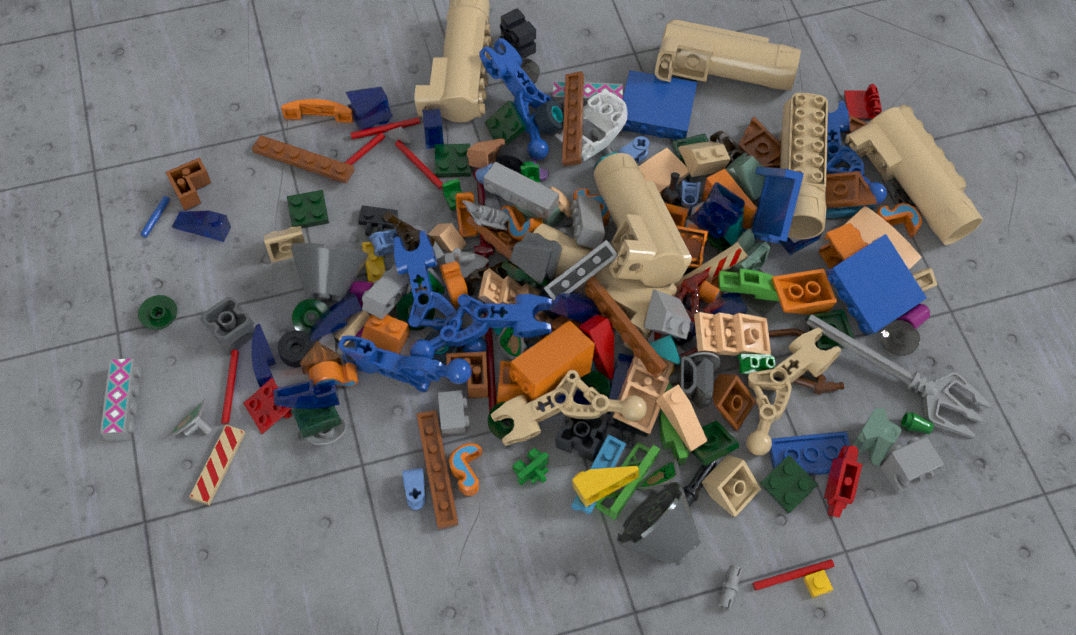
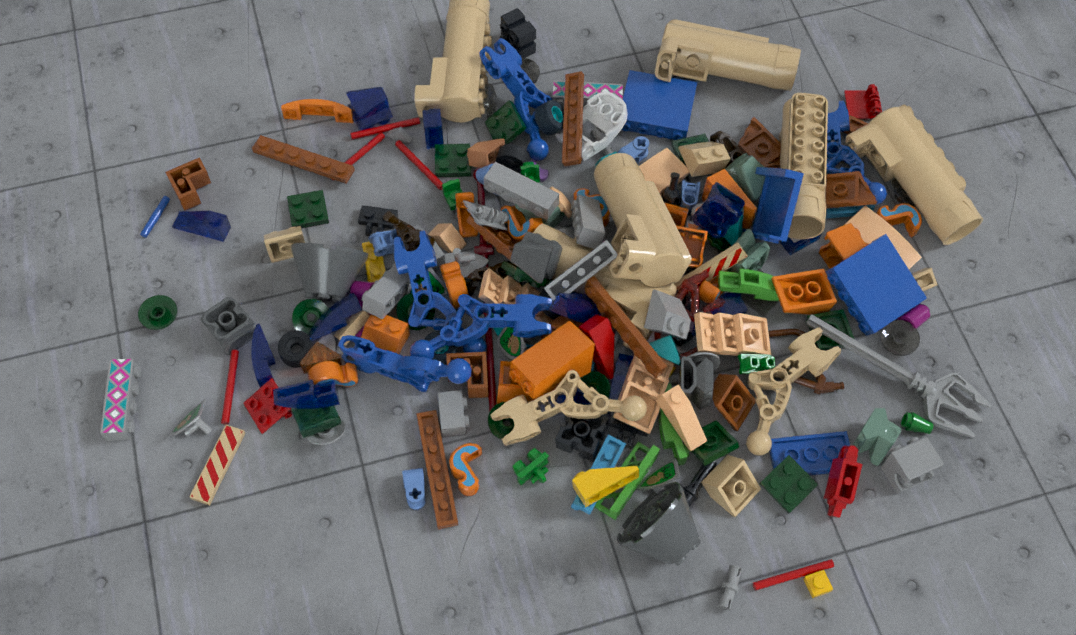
none -> clear smoke dish [483,83,498,119]

